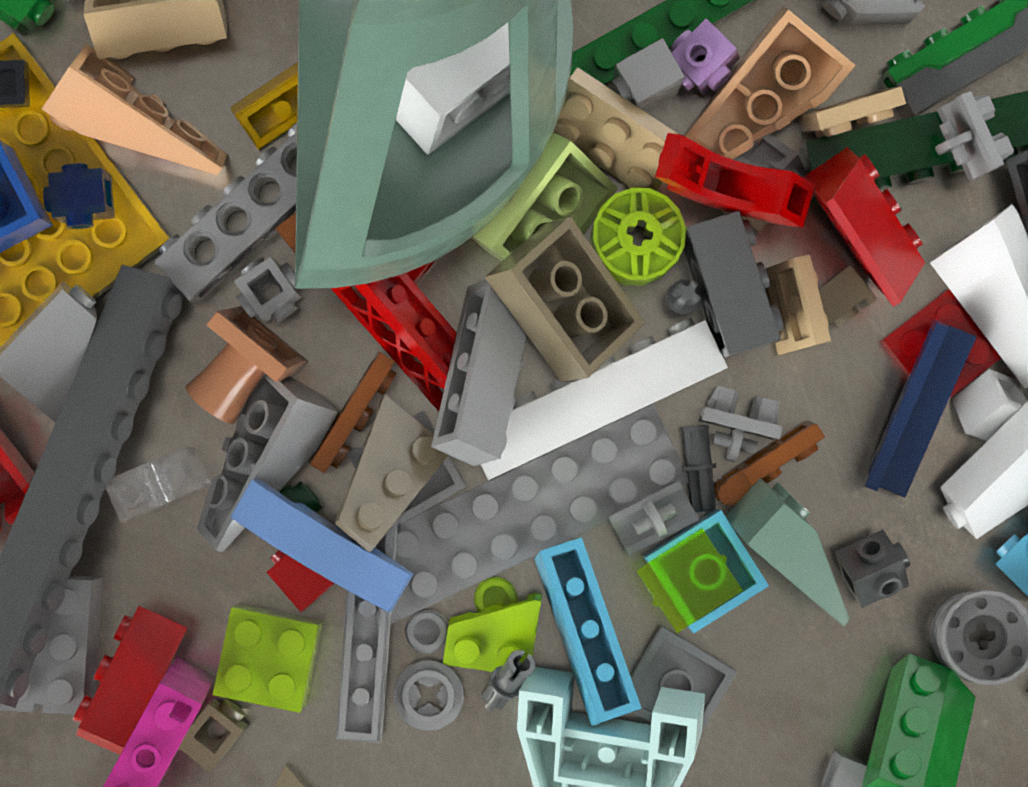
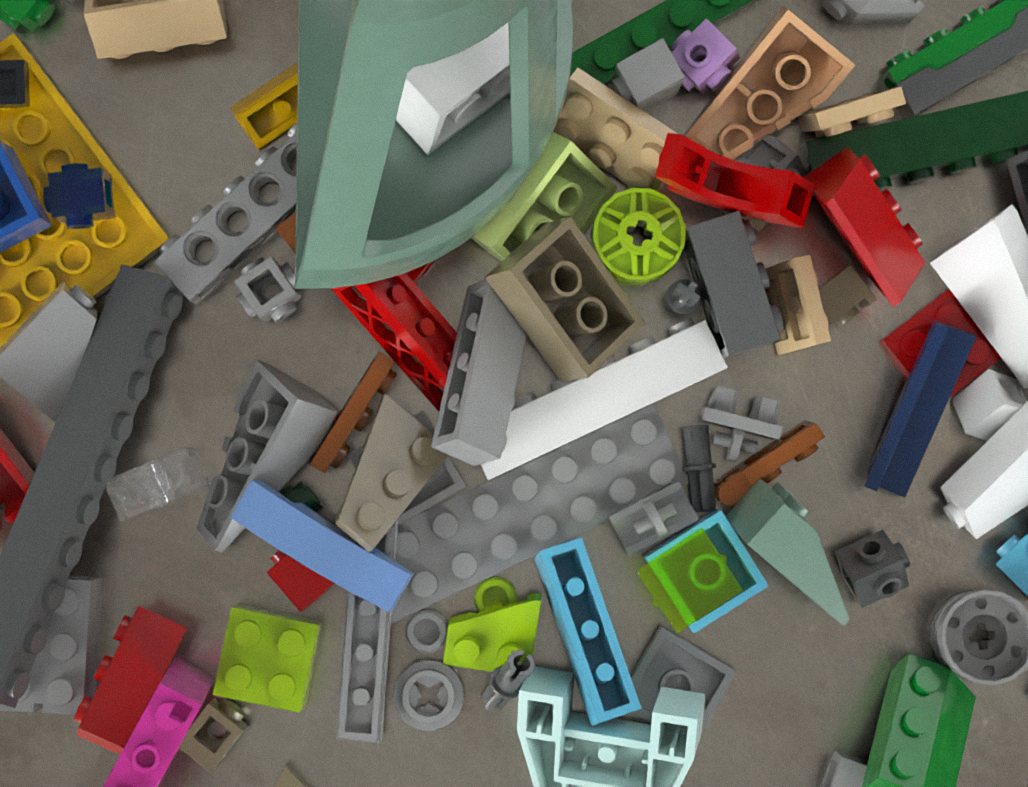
light nougat wedge [42,43,228,175] -> none
nougat plant [185,306,308,424] -> none
light grey hips [935,91,1014,182] -> none

